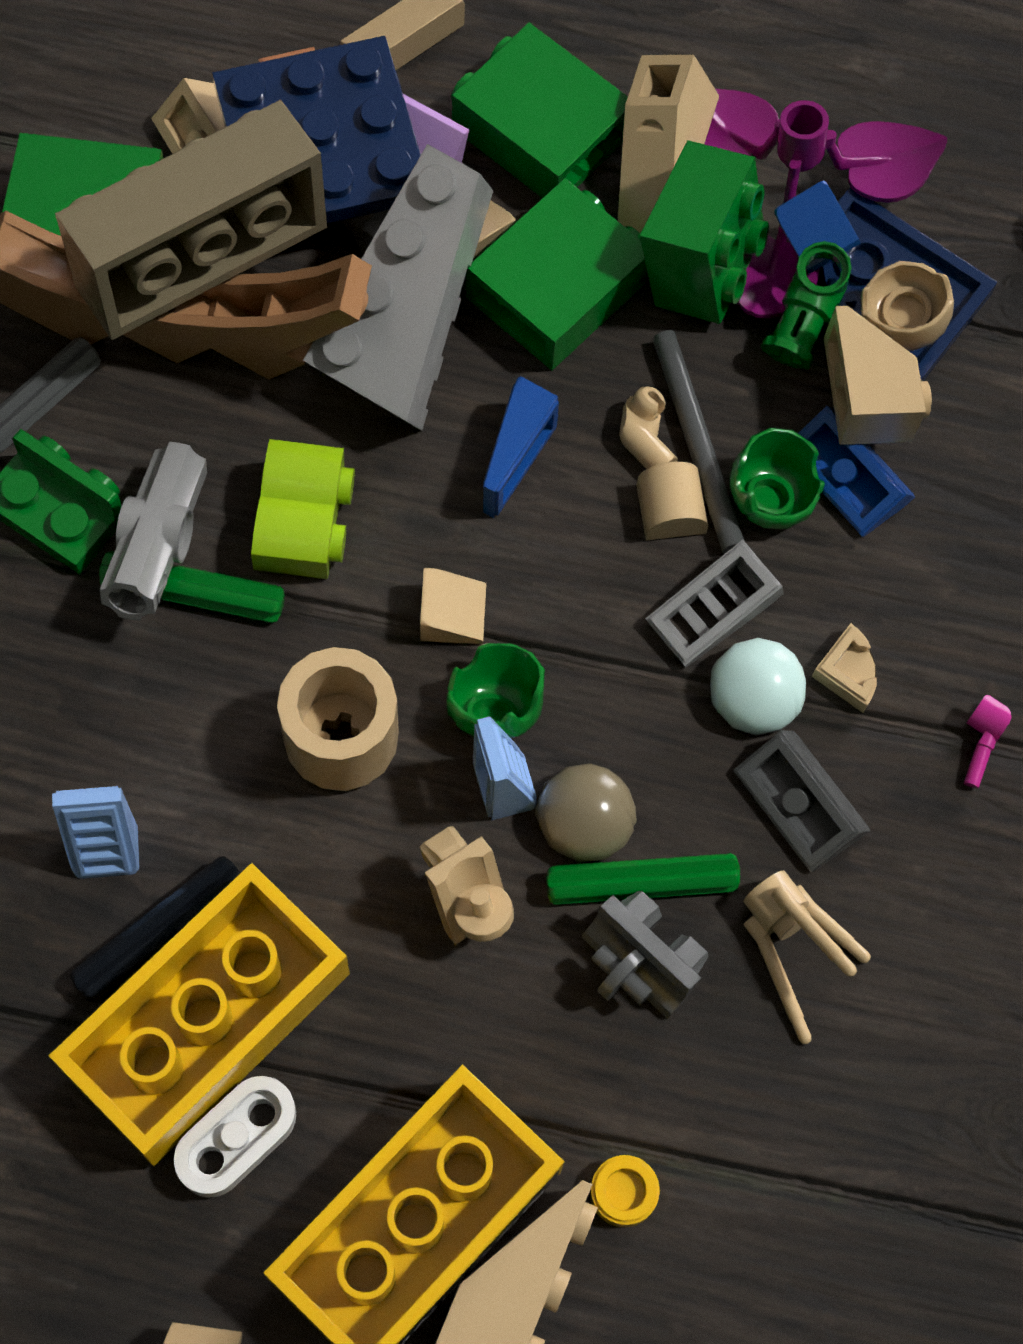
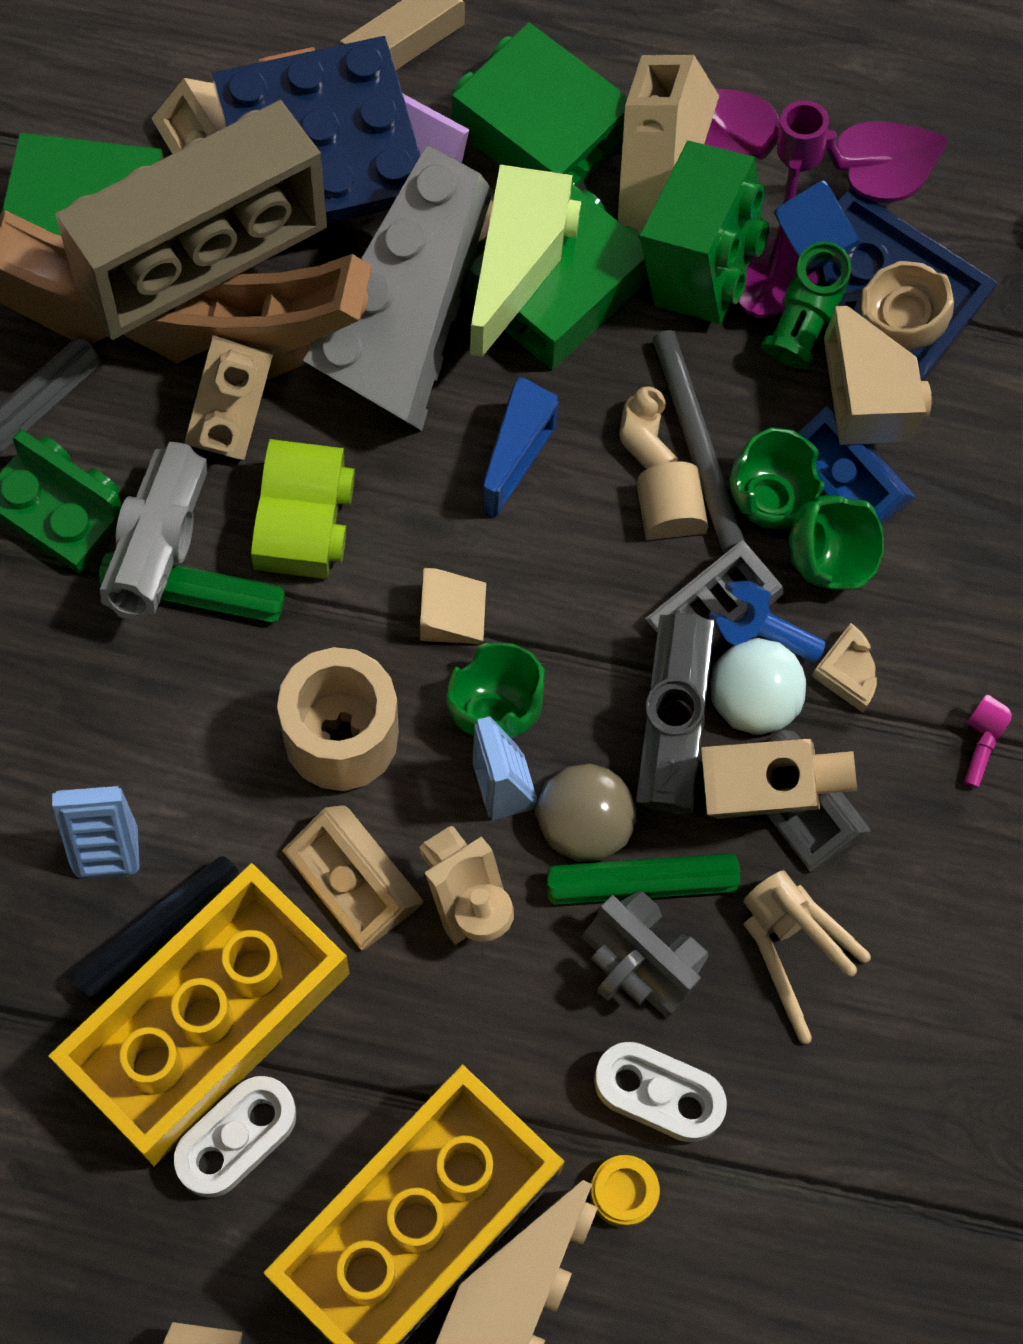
none -> tan hips [184,335,273,460]
none -> tan slope [282,805,423,950]
none -> yellowish green slope [470,165,581,357]
none -> white plate [594,1042,727,1142]
none -> dark grey piece [636,612,715,814]
none -> tan torso [701,739,857,819]
none -> blue bar [709,581,825,663]
none -> green hair [788,495,884,590]

